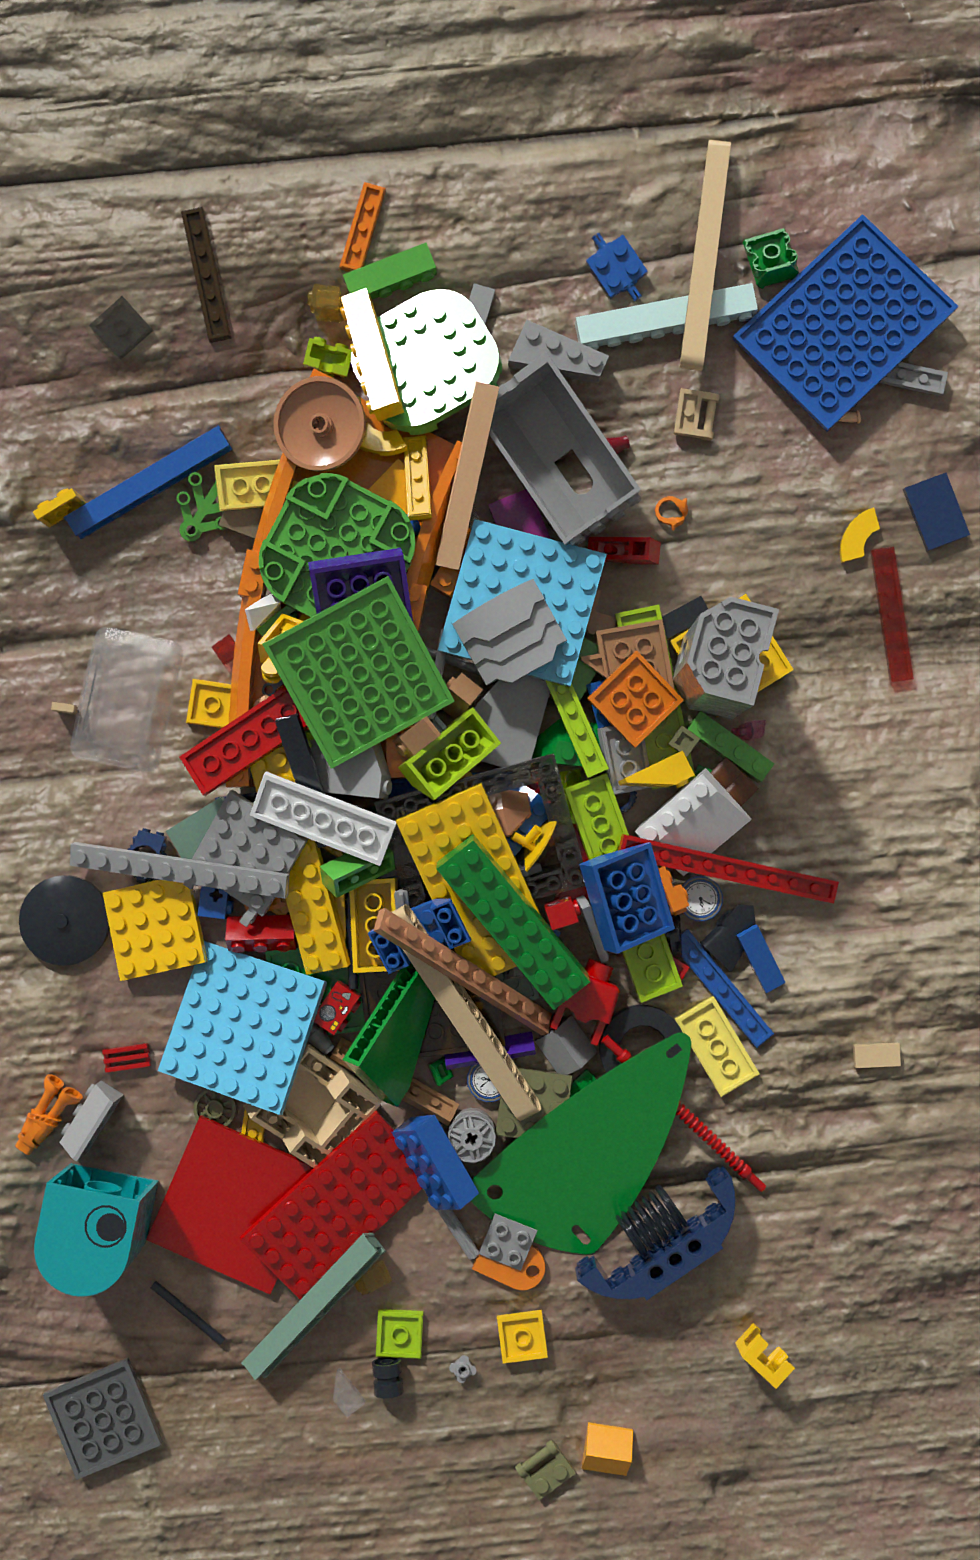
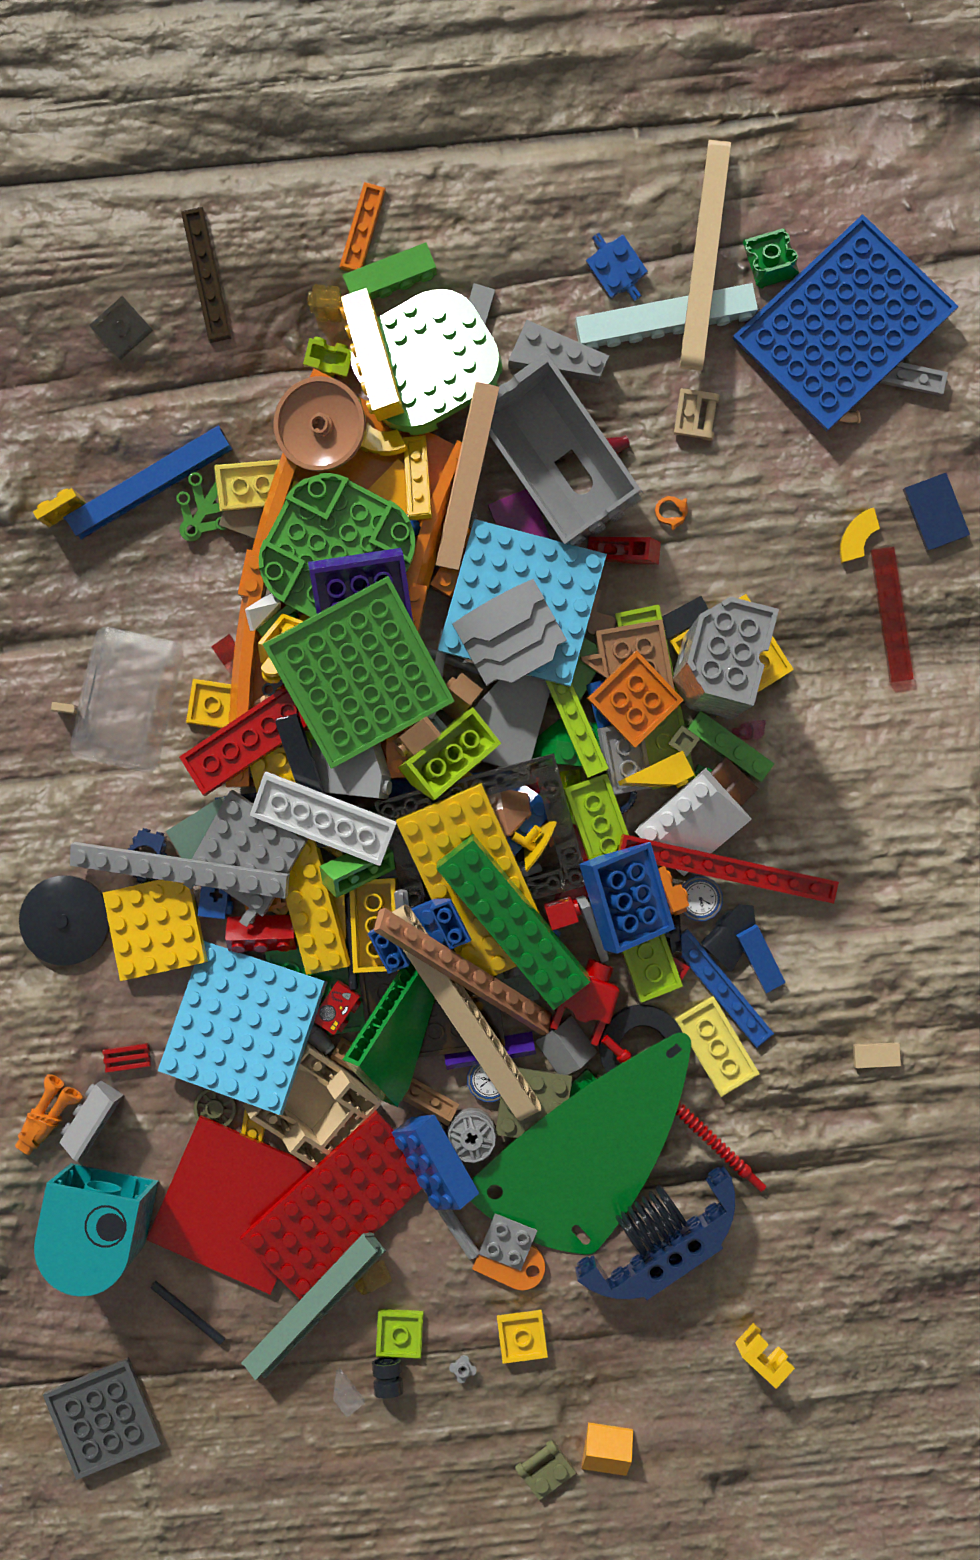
green slope [426,1056,454,1086] -> none

